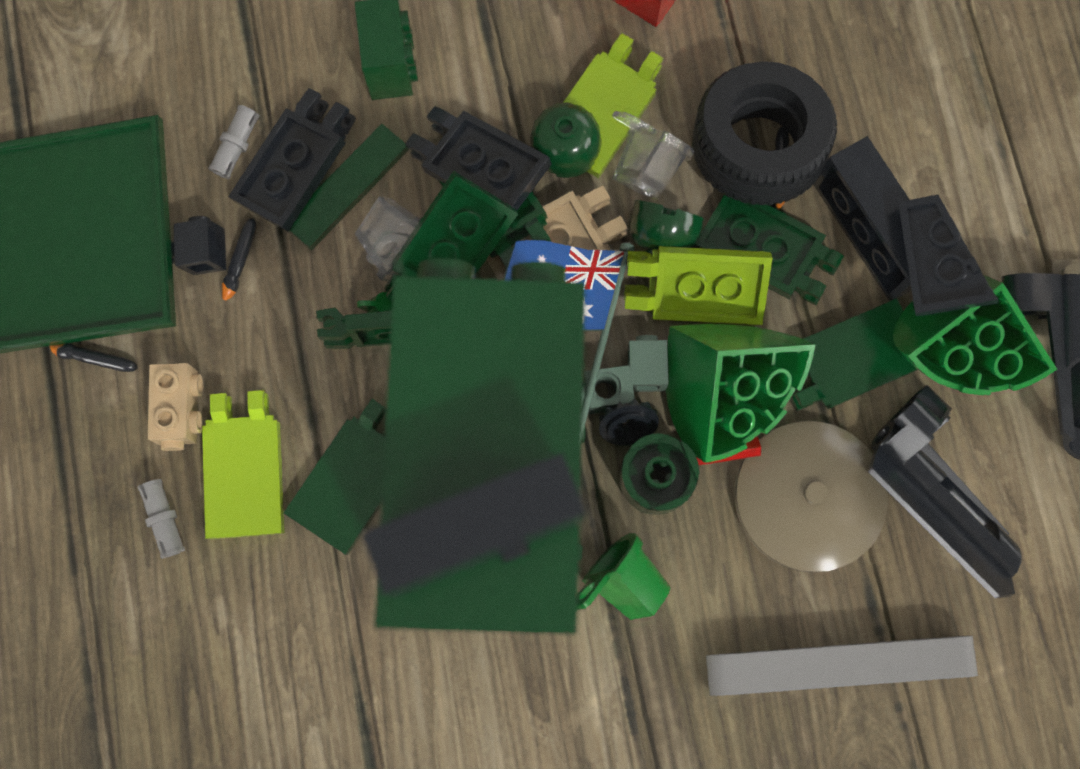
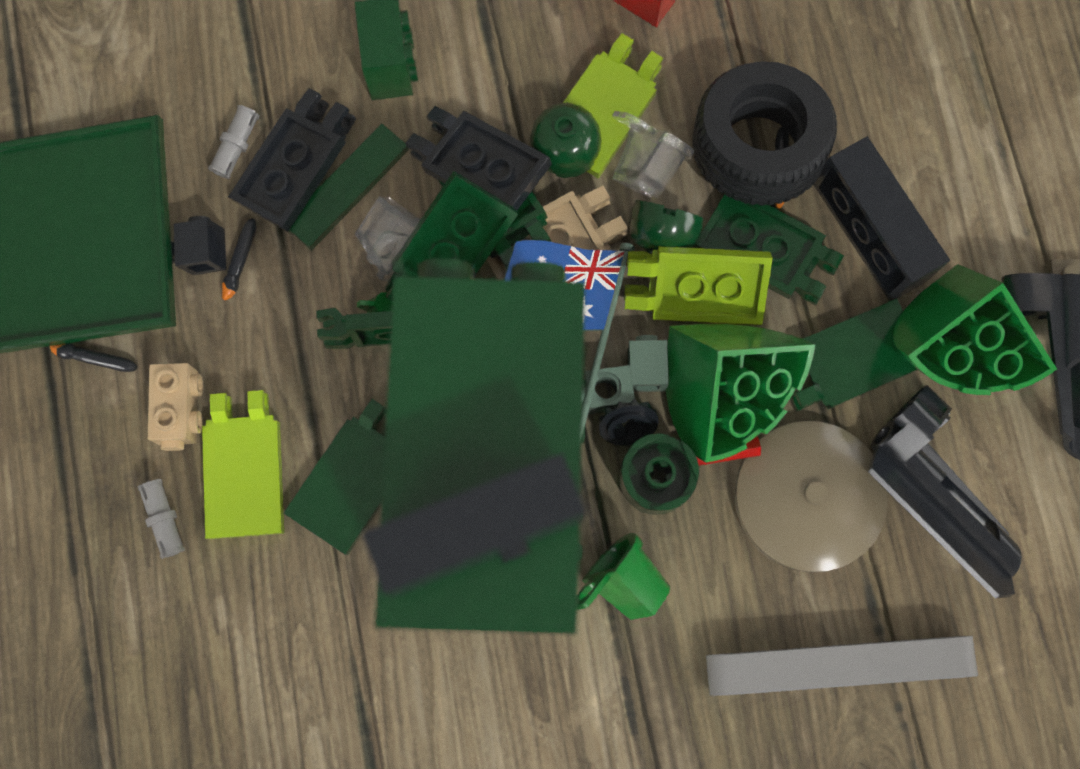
black wing [898,194,998,317] -> none

